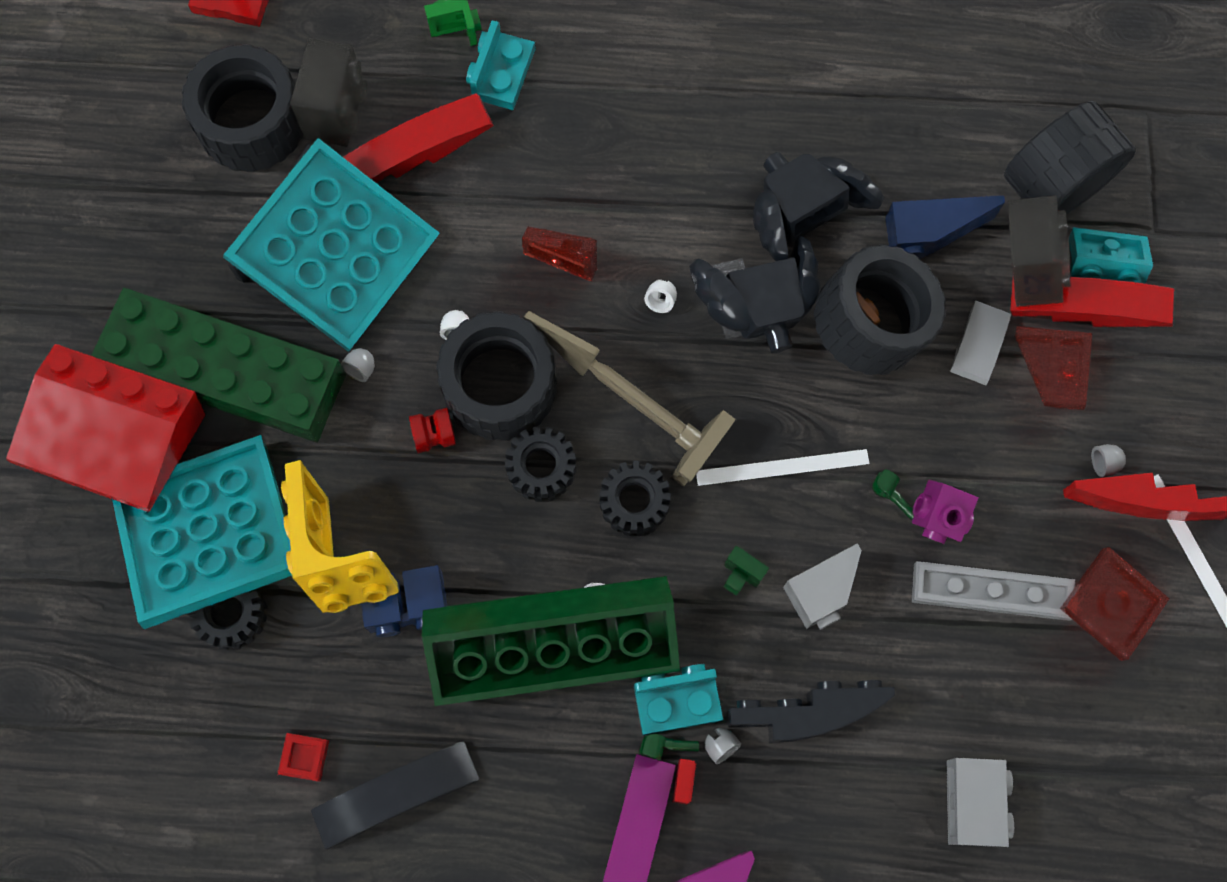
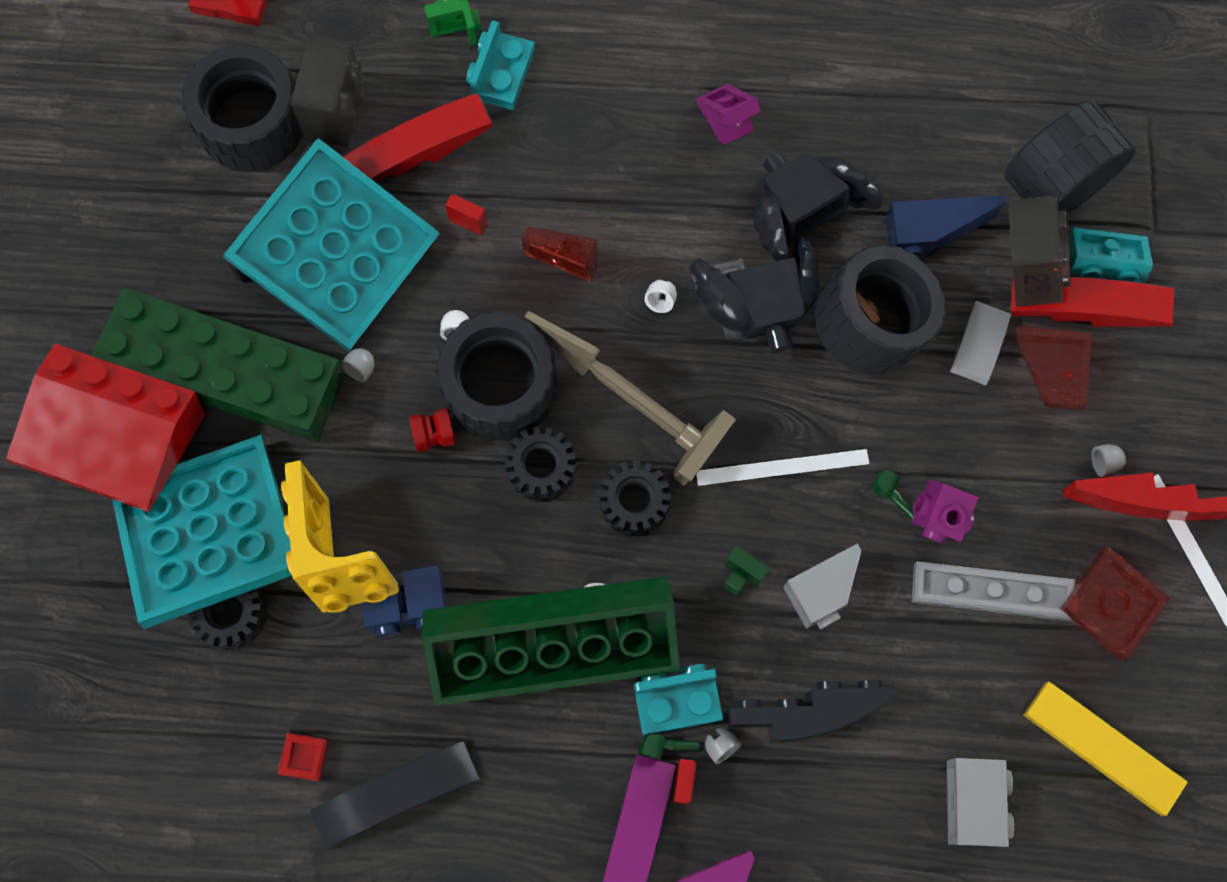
none -> red tile [445,195,487,236]
none -> magenta slope [696,84,761,144]
none -> yellow tile [1023,681,1188,816]

